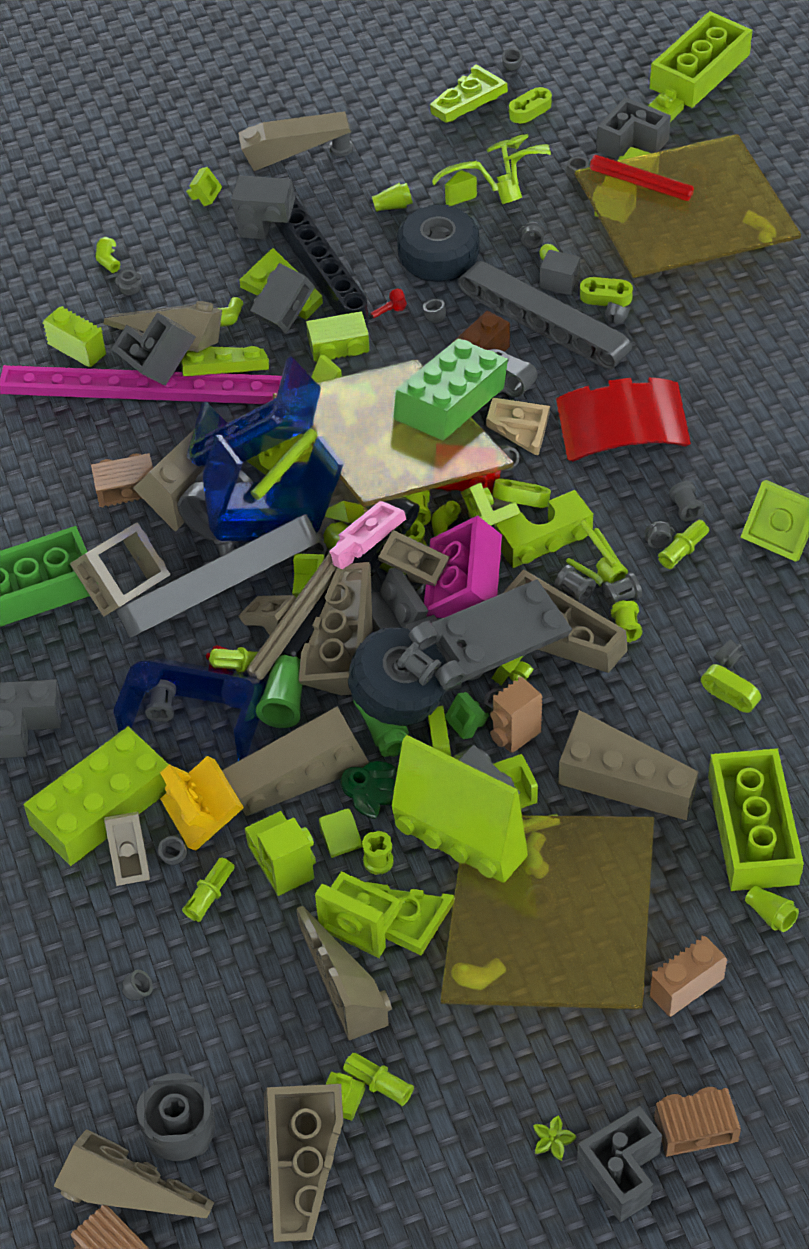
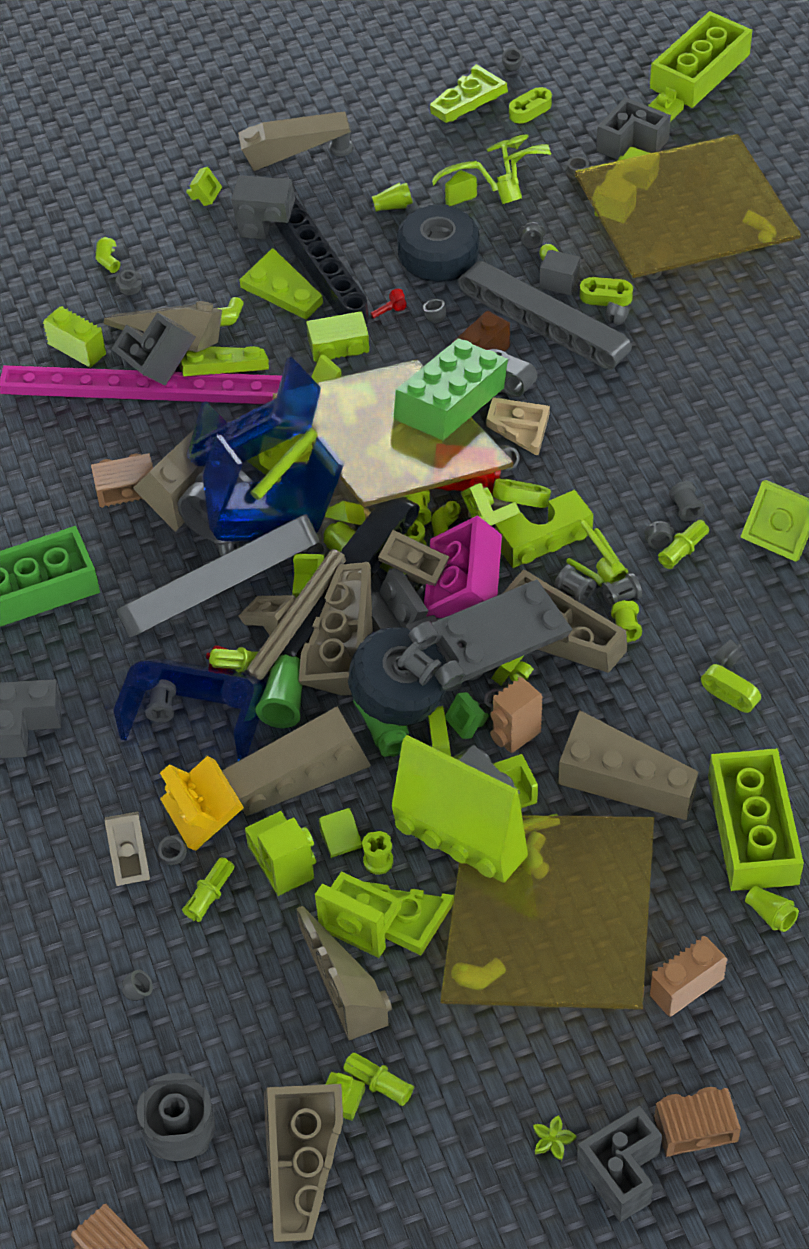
lime brick [23,726,169,866] -> none
dark tan wedge [54,1129,214,1218] -> none
dark tan window [70,522,171,617] -> none
dark grey brick [250,263,315,334] -> none
bright pink hinge [329,501,406,569] -> none
dark green plate [341,761,397,819] -> none
red panel [556,377,691,462] -> none
red axle [590,155,694,201] -> none

